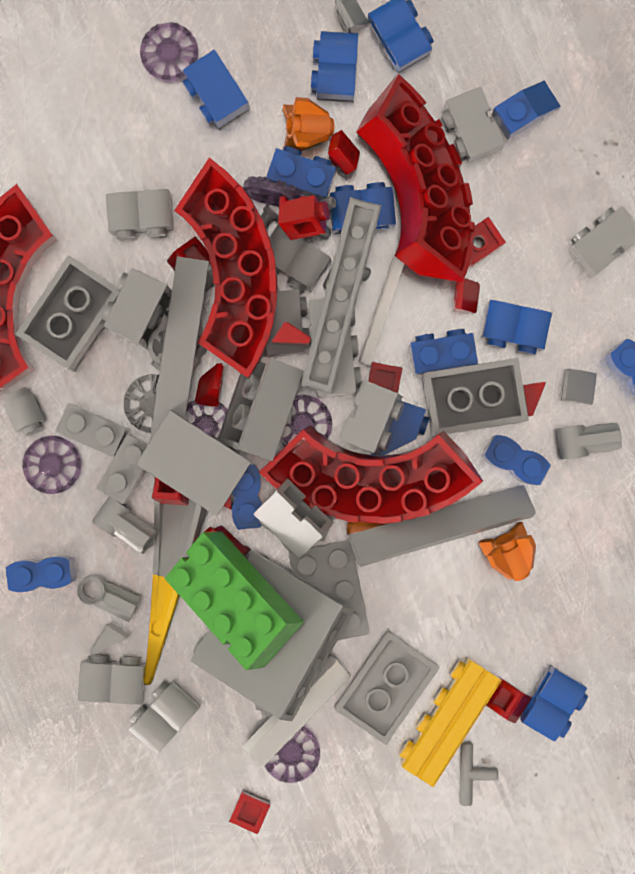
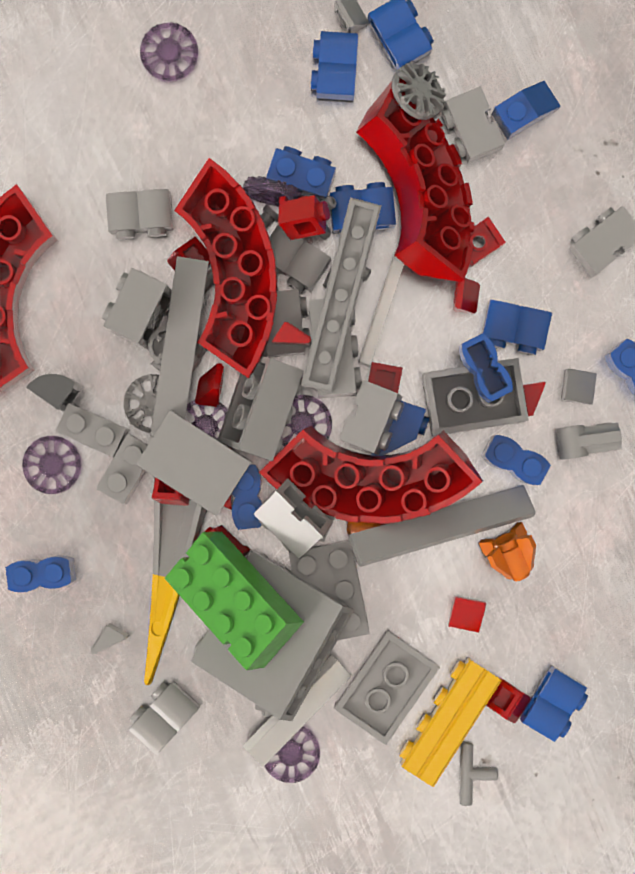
light grey brick [3,387,44,436] -> none
light grey brick [16,255,120,371] -> none
light grey piece [76,575,140,622] -> none
light grey brick [78,655,146,704] -> none
light grey piece [92,497,158,554] -> none
blue brick [182,49,250,128] -> none
red plate [229,791,271,834] -> none
orange brick [282,97,335,151] -> none
red plate [328,130,360,175] -> none
blue brick [409,329,478,376] -> none
none -> dark grey brick [26,374,84,411]
none -> light grey wheel [392,62,446,120]
none -> red slope [448,595,486,633]
none -> blue brick [459,333,513,403]

